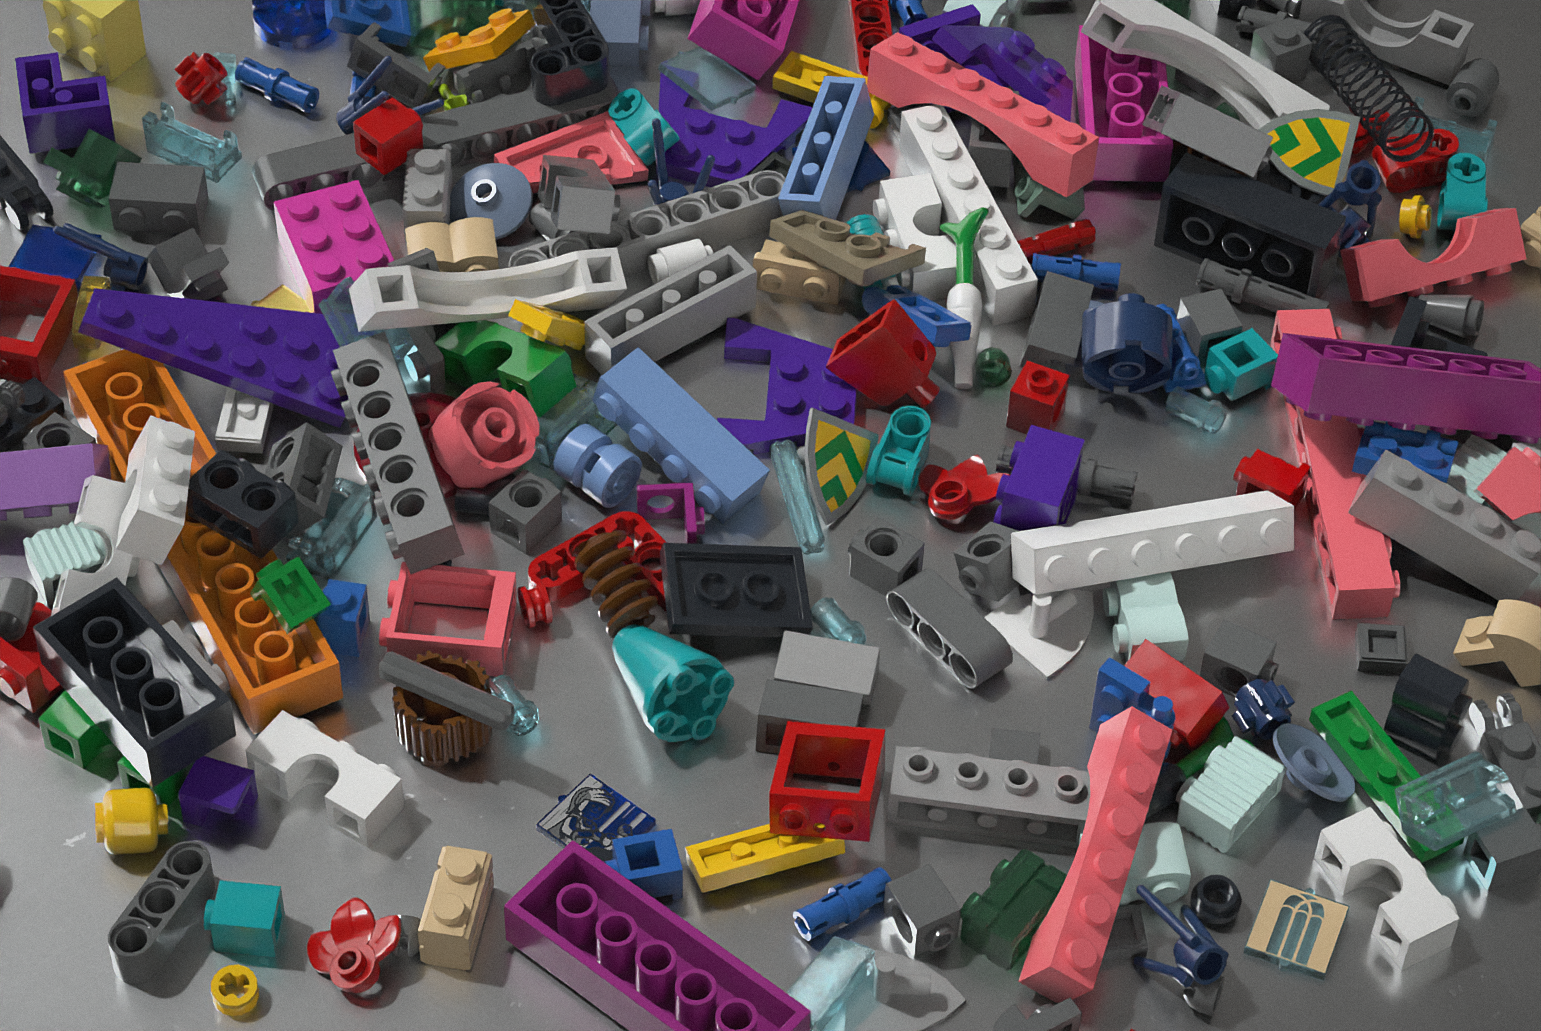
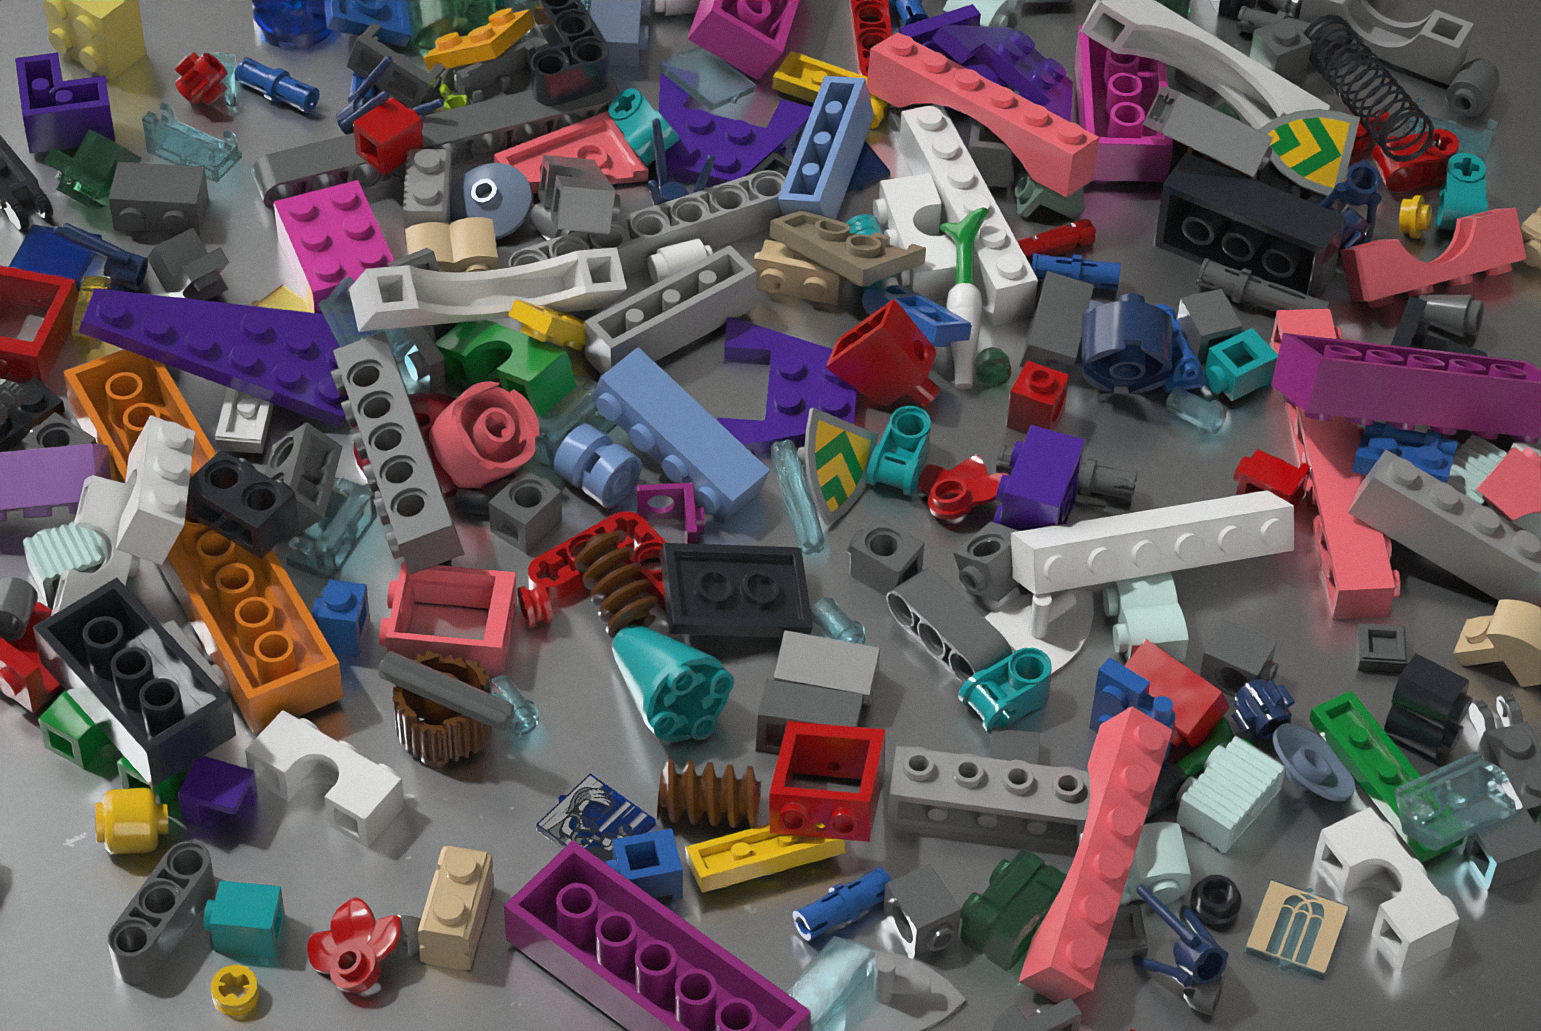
green bracket [250,556,331,634] -> none
none -> reddish brown piece [657,758,762,829]
none -> teal piece [958,647,1052,734]

